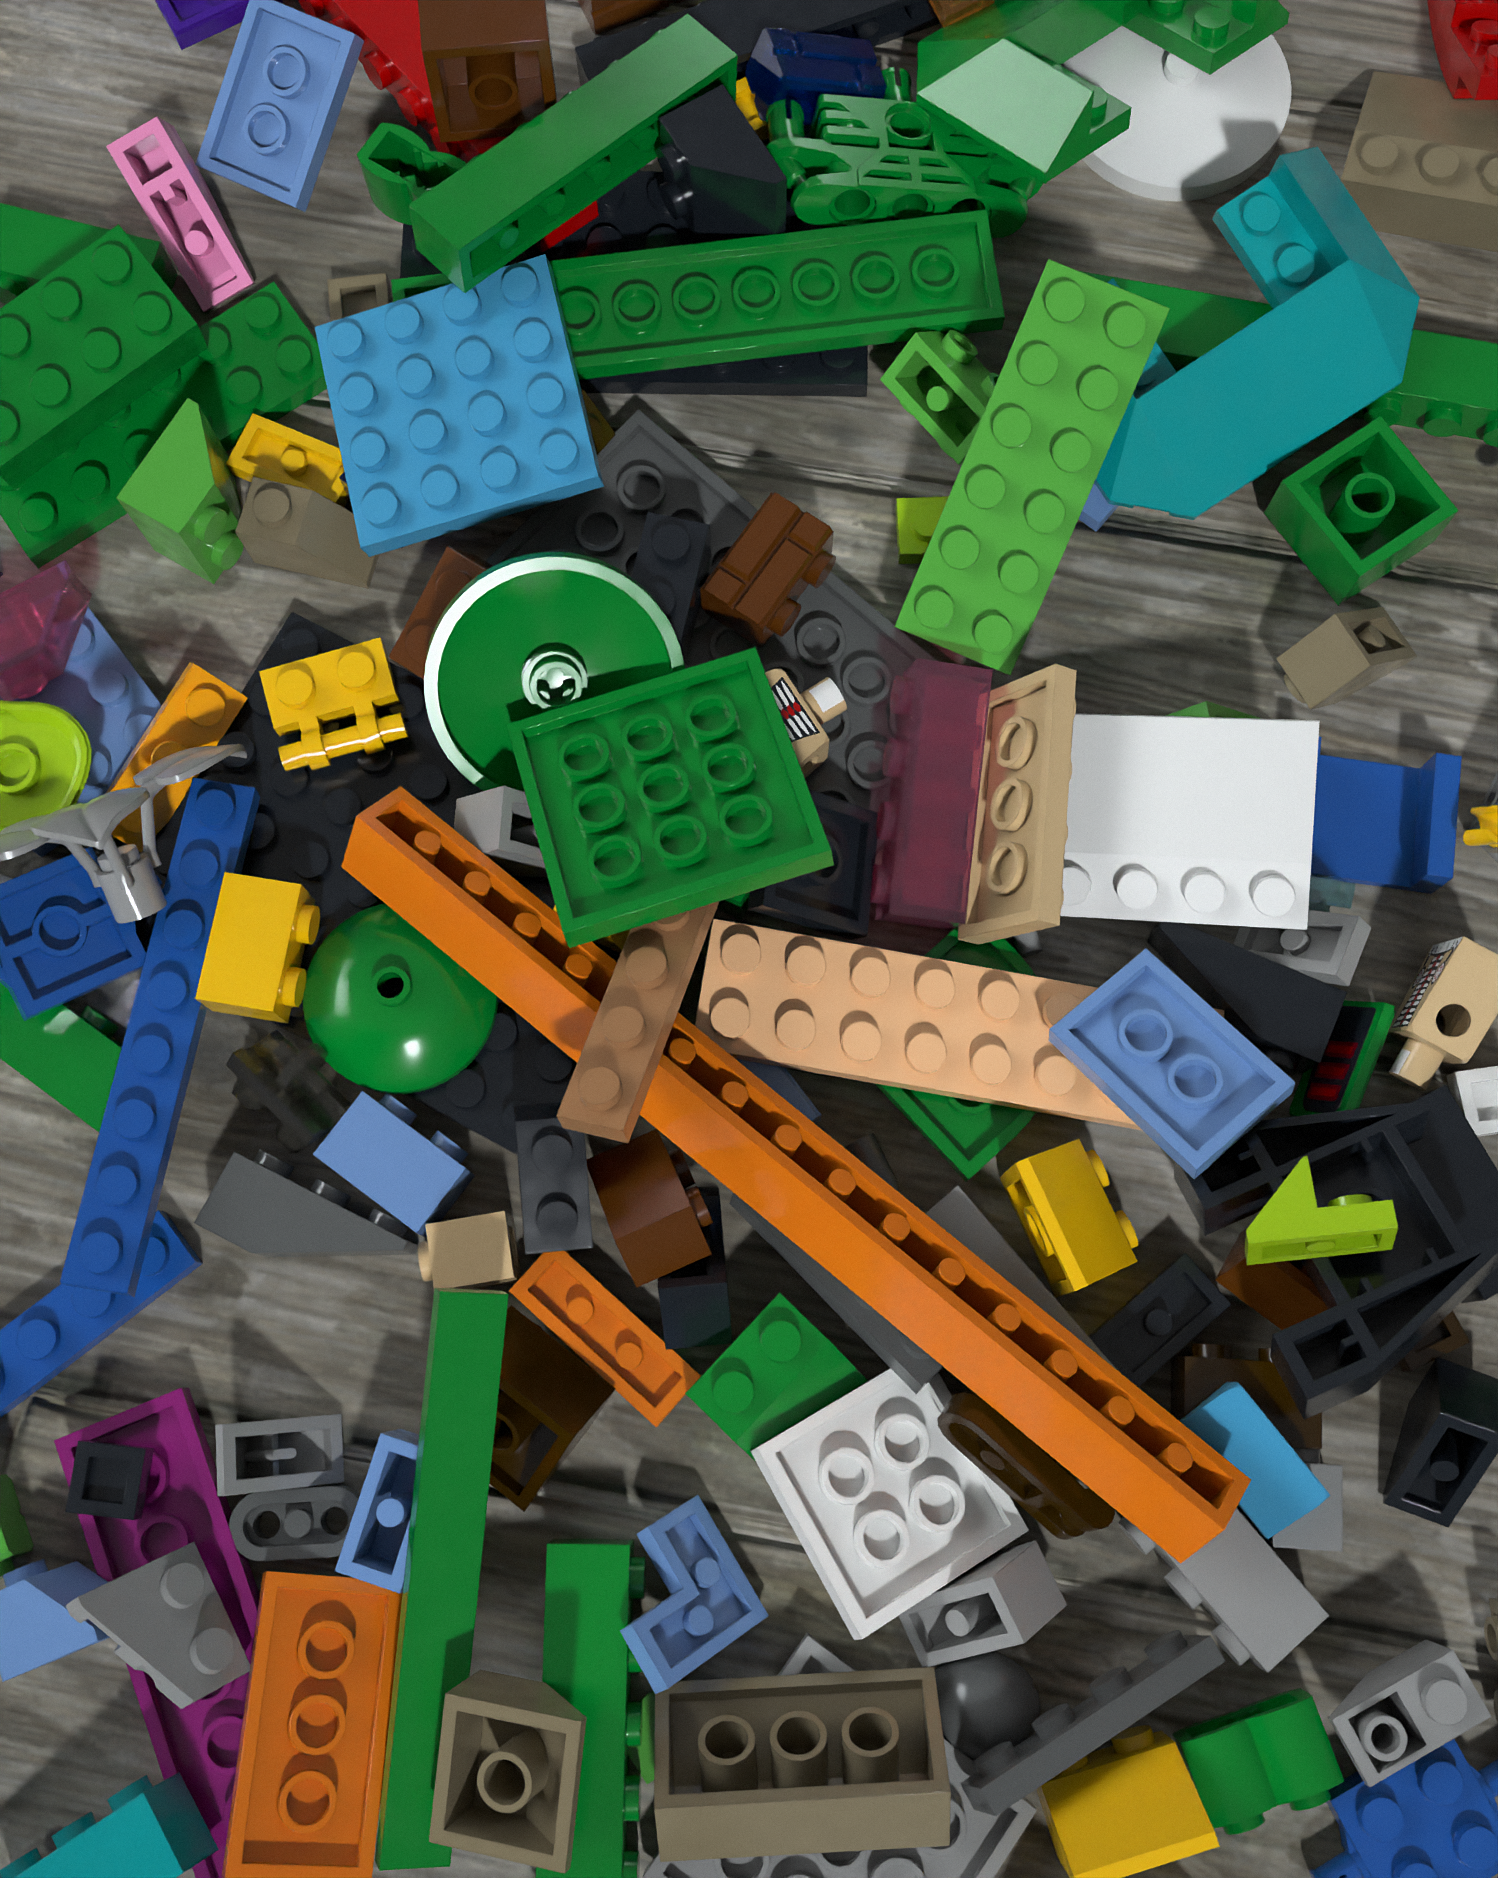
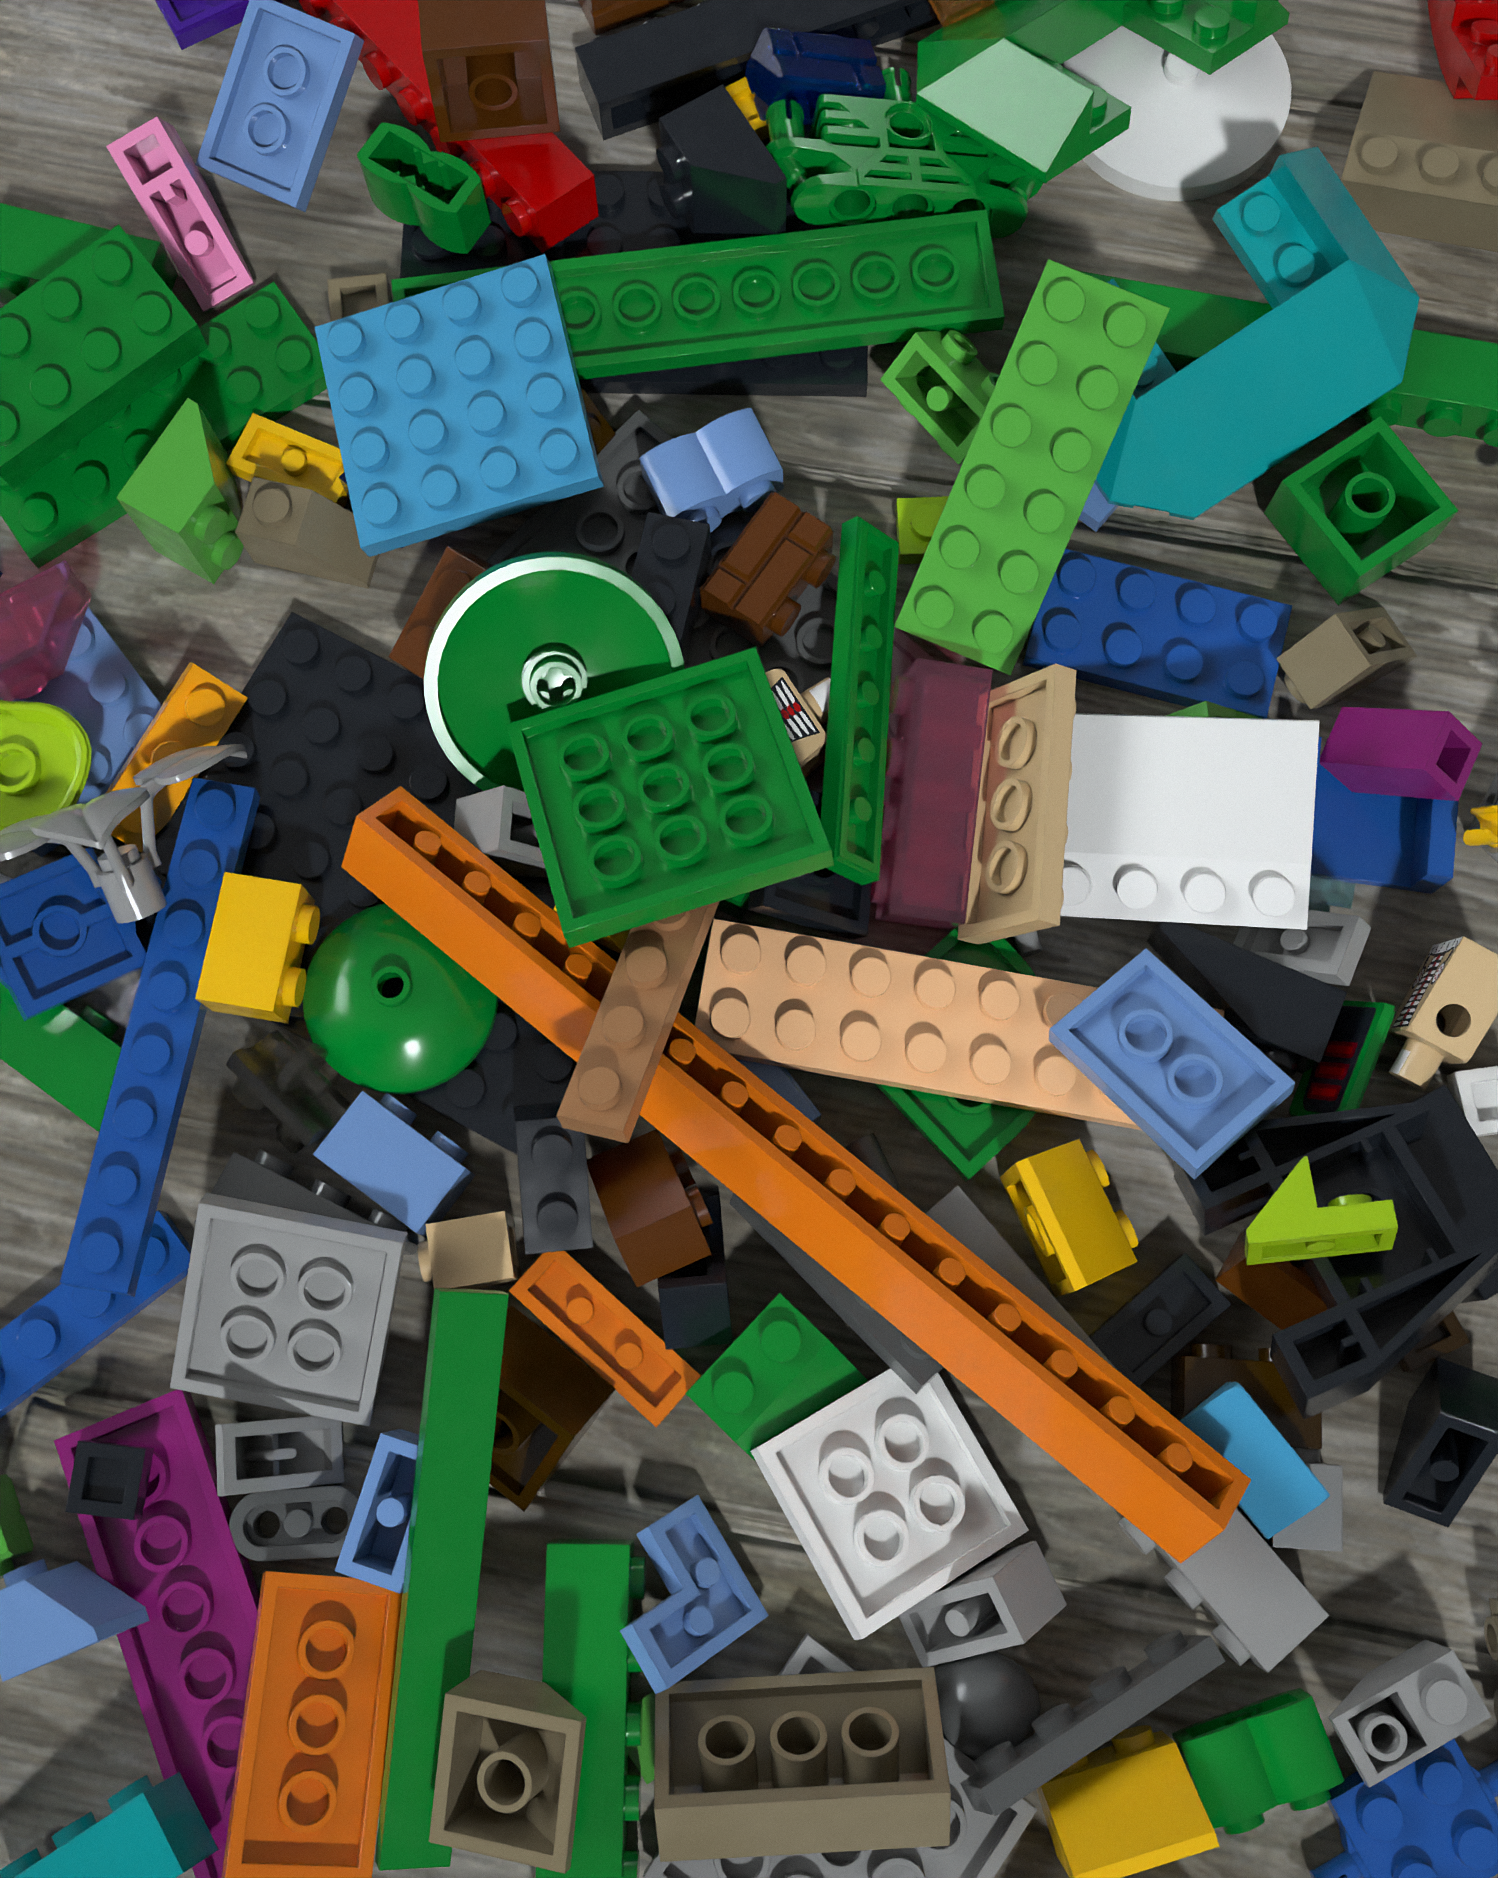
light grey wing [66,1542,250,1709] -> none
yellow plate [259,637,408,771] -> none
green brick [409,13,737,293] -> none
dark brown plate [937,1392,1115,1540] -> none
none -> light grey plate [170,1193,408,1426]
none -> medium blue brick [639,408,784,532]
none -> green tile [821,516,899,885]
none -> blue plate [1022,549,1292,719]
none -> magenta brick [1319,707,1482,801]

